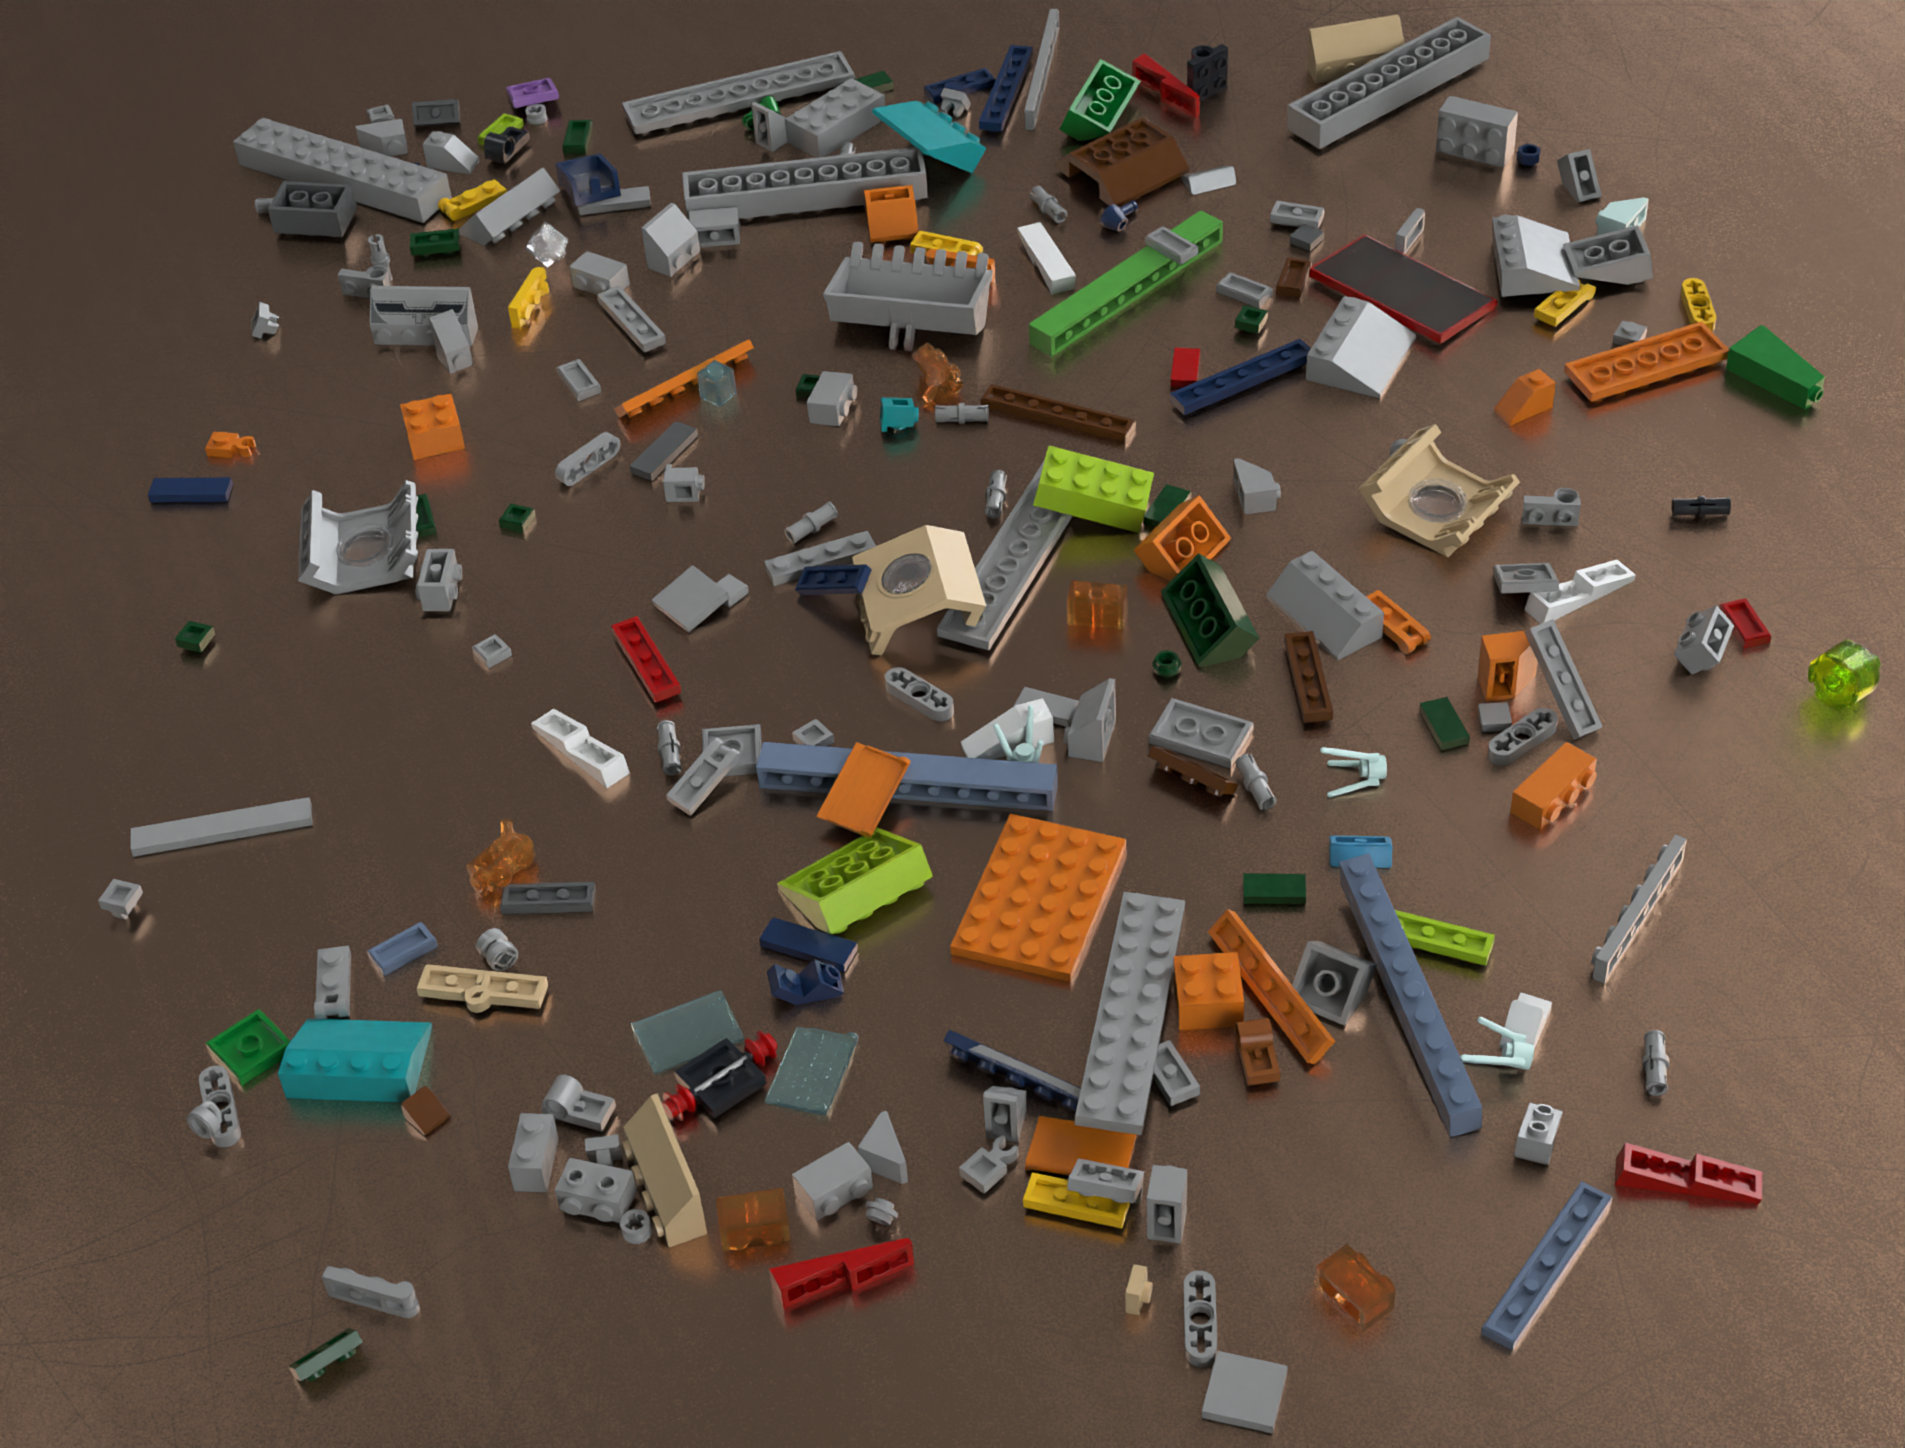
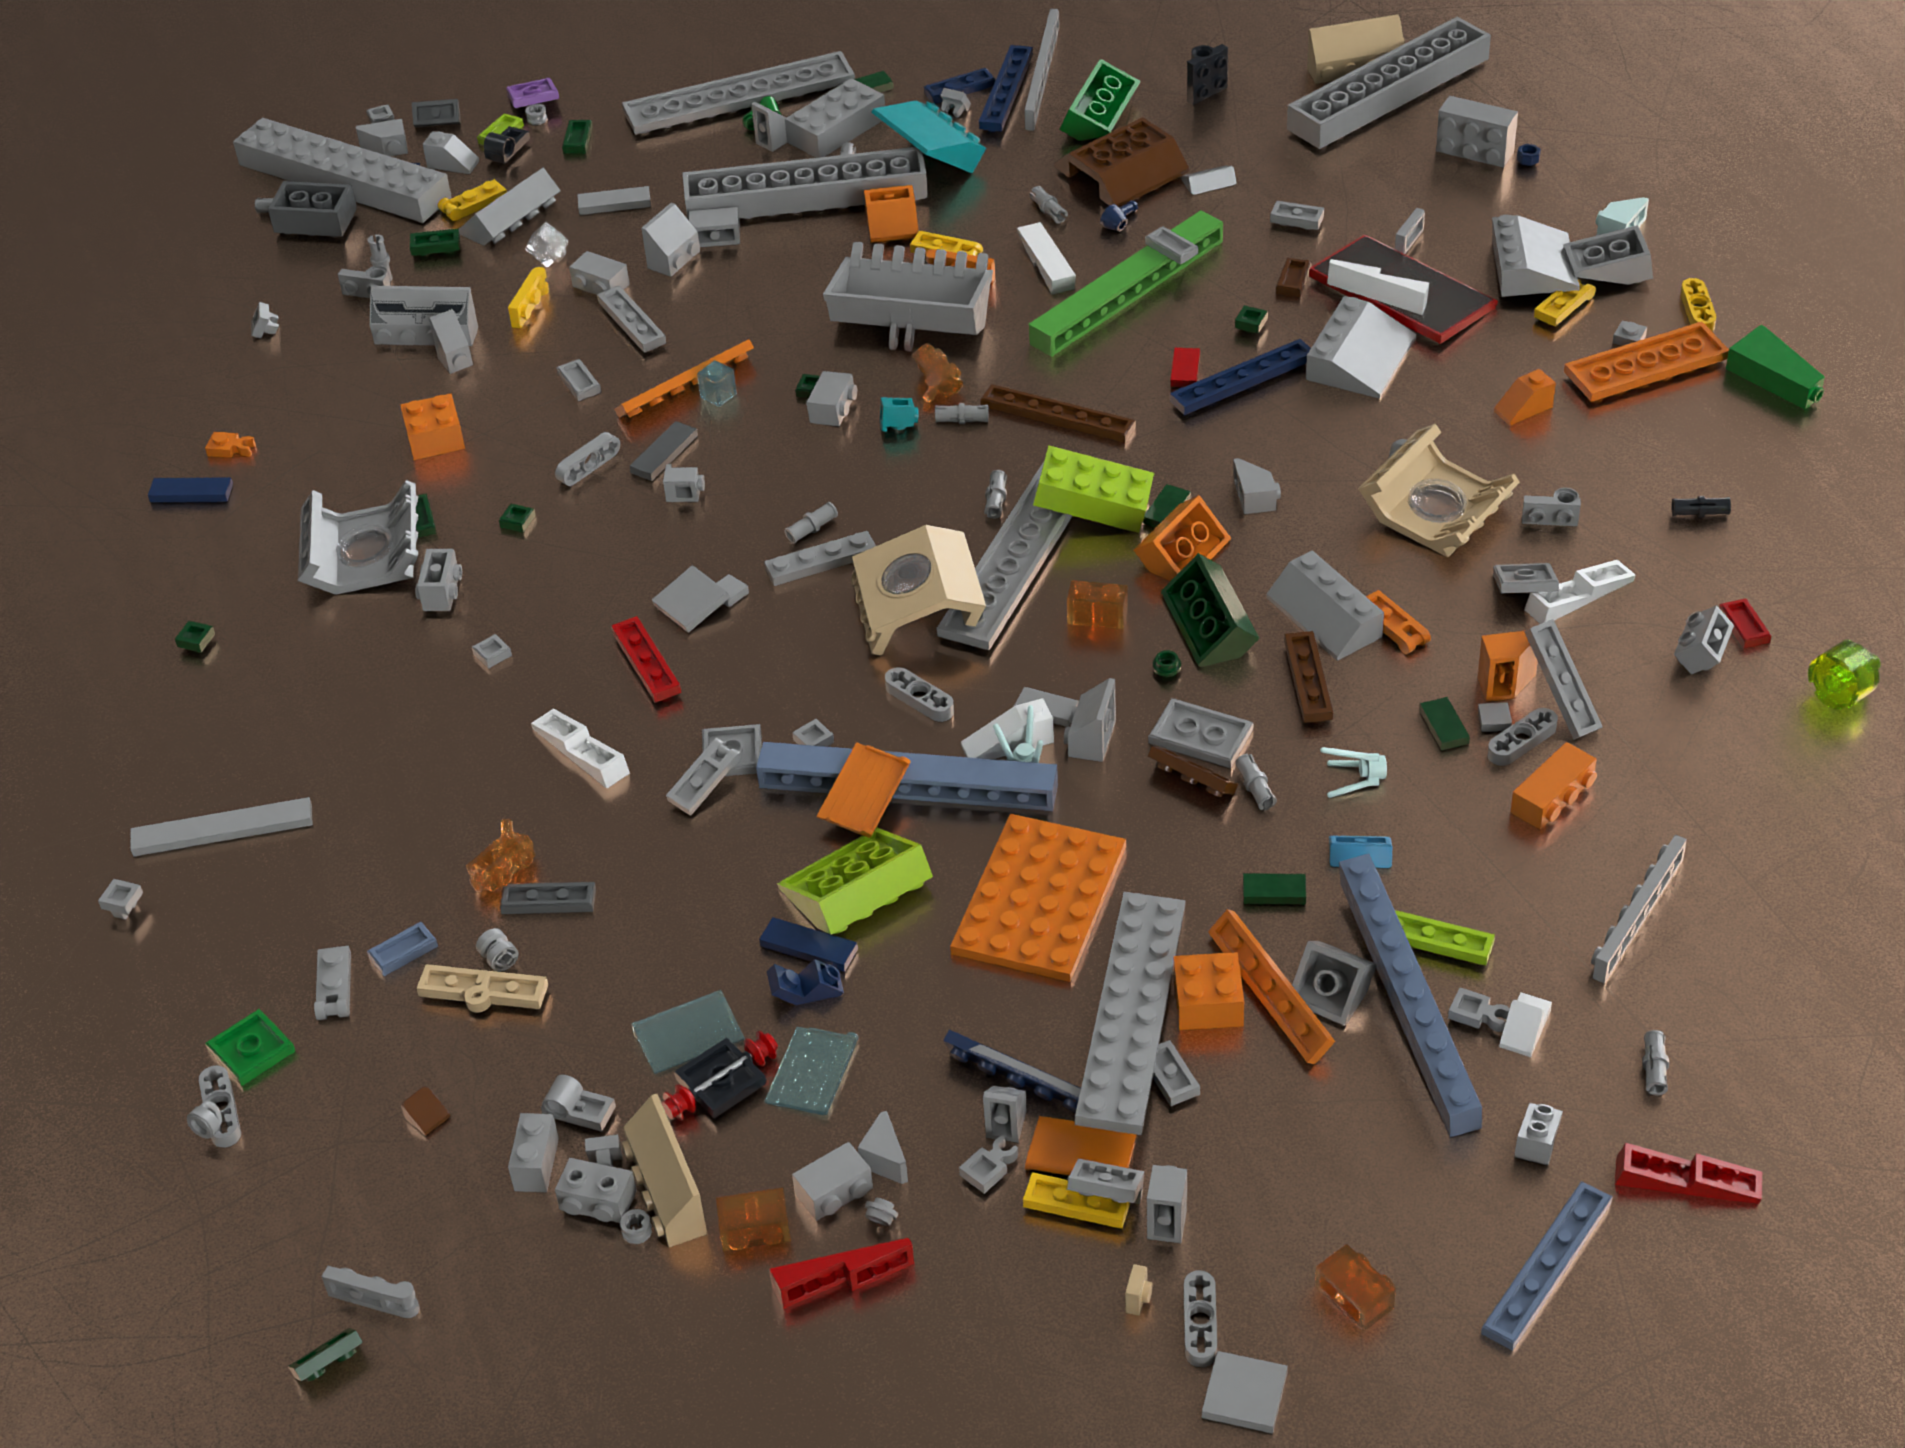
teal slope [278,1019,433,1102] -> none
dark blue window [555,153,621,206] -> none
light grey pin [656,720,682,776] -> none
dark blue tile [795,564,872,595] -> none
red slope [1132,53,1200,118] -> none
light grey tile [1216,272,1273,308] -> none
dark orange plate [1234,1018,1281,1086] -> none
dark grey tile [1289,224,1324,251] -> none
light aqua plant [1460,1017,1534,1070] -> none
light grey slope [1557,149,1602,203] -> none
none -> white slope [1327,259,1429,315]
none -> light grey plate [1448,987,1510,1032]

